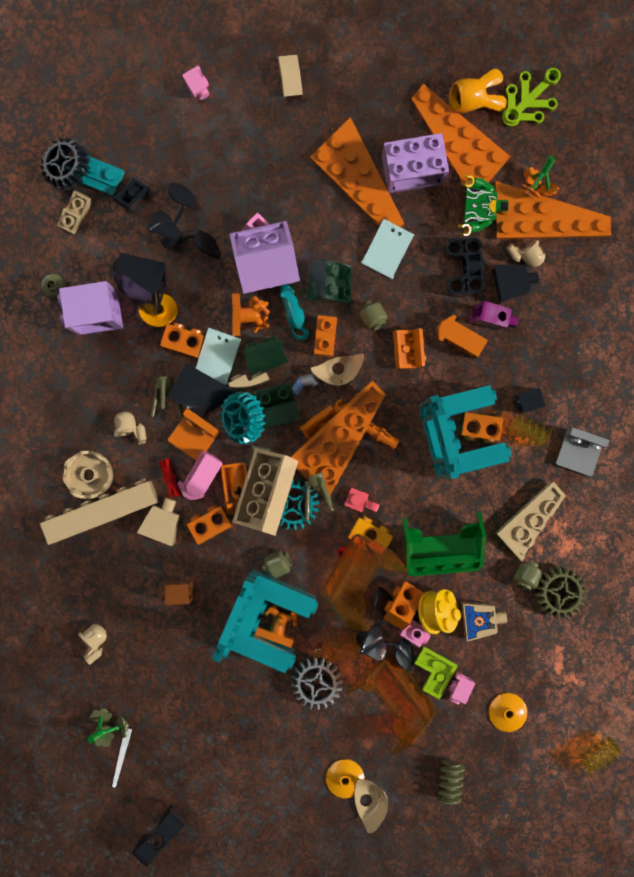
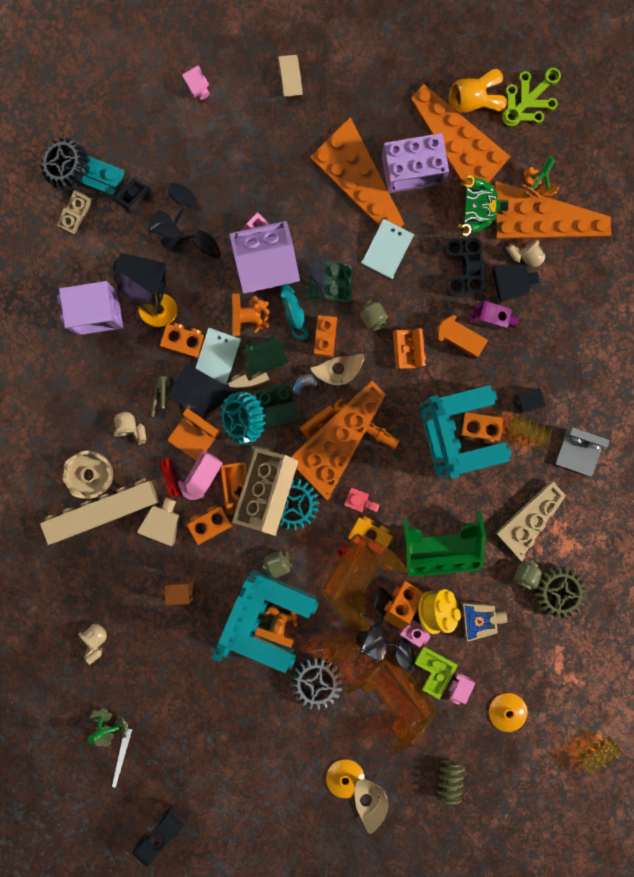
olive head [40,273,68,300] -> none
olive plant [305,473,333,521] -> none

